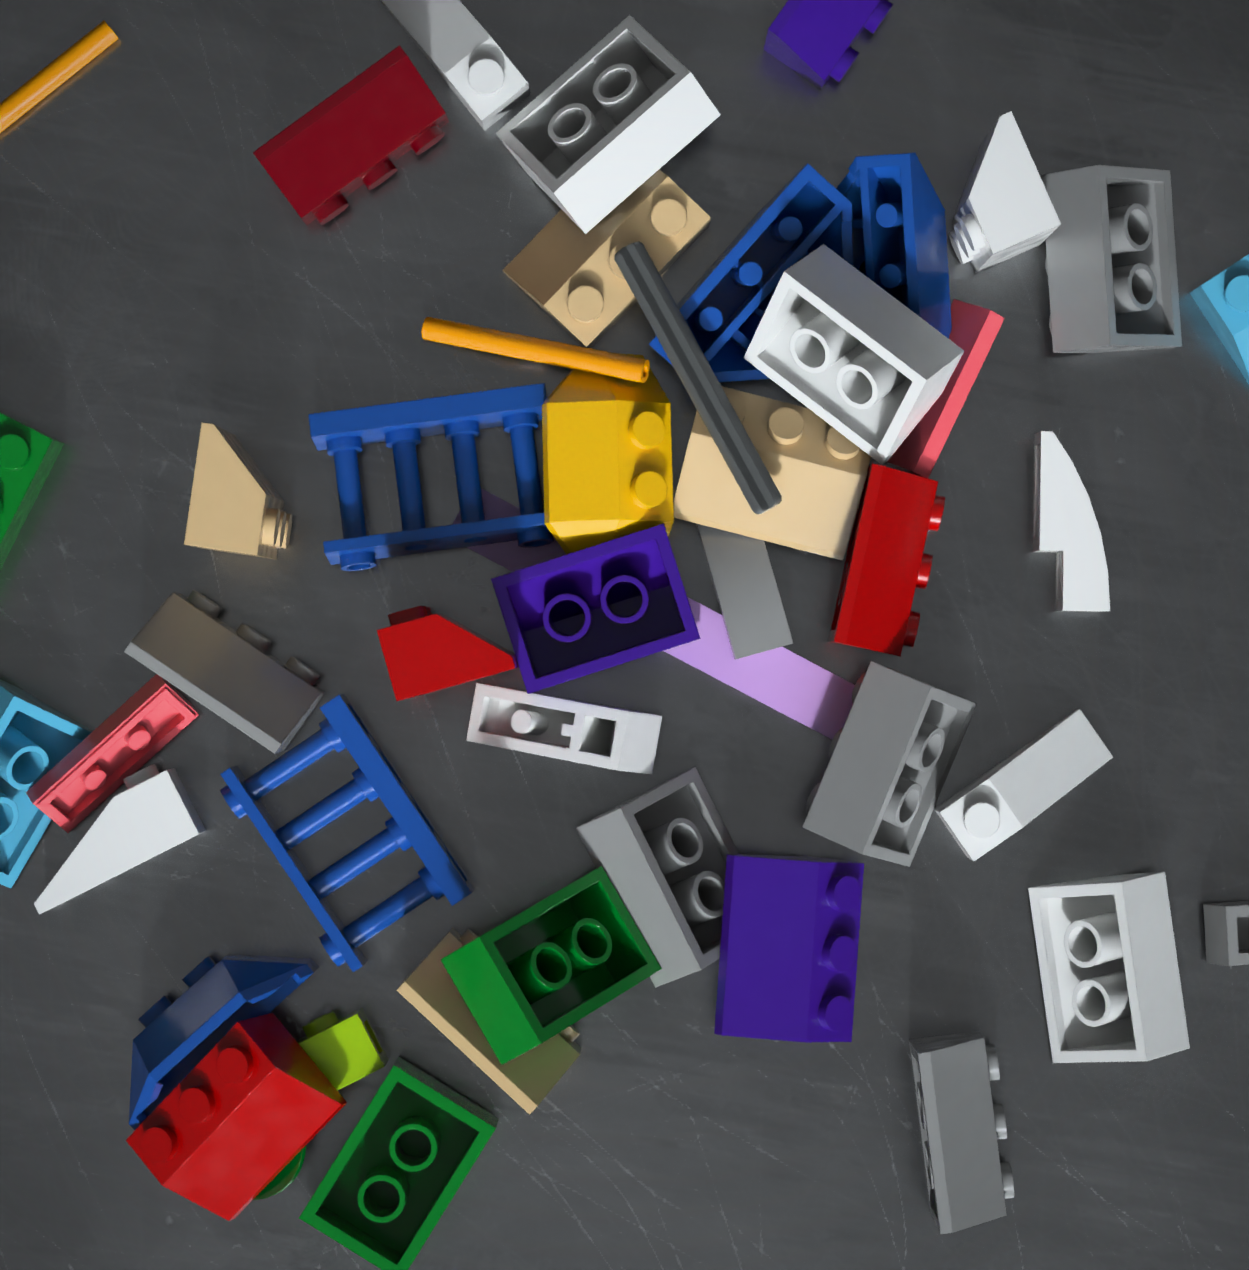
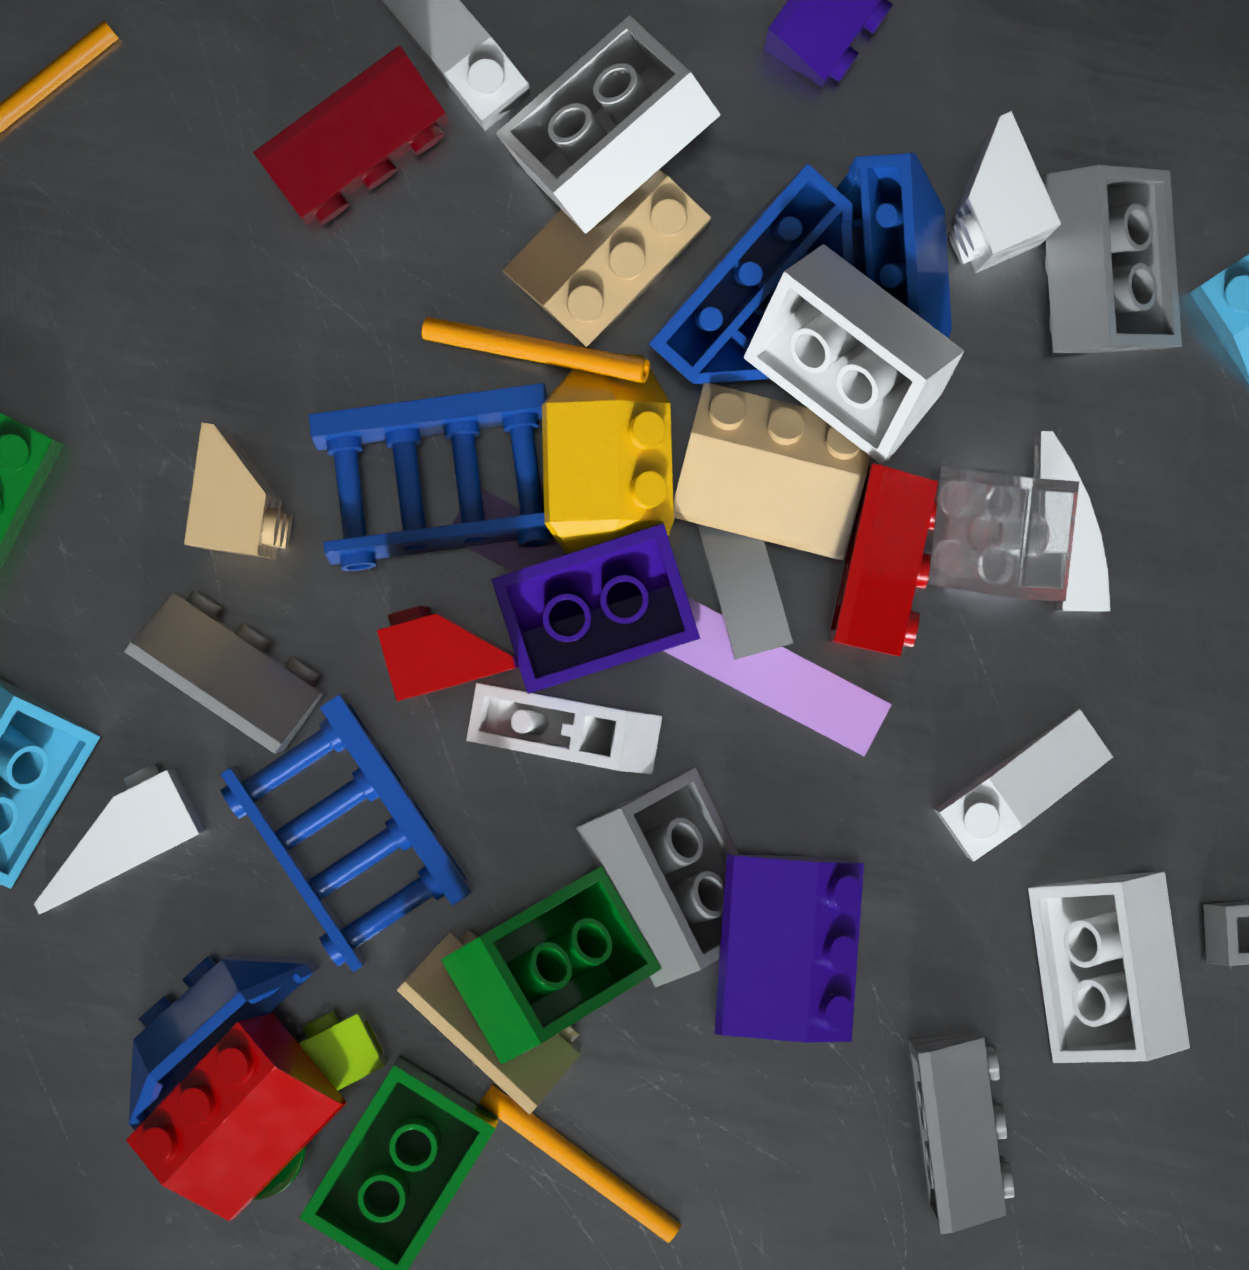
coral tile [26,674,199,833] -> none
dark grey axle [614,241,782,514] -> none
light grey slope [802,661,977,867] -> none
coral tile [885,299,1004,478] -> none
none -> light orange piece [479,1084,682,1243]
none -> clear brick [928,466,1079,601]

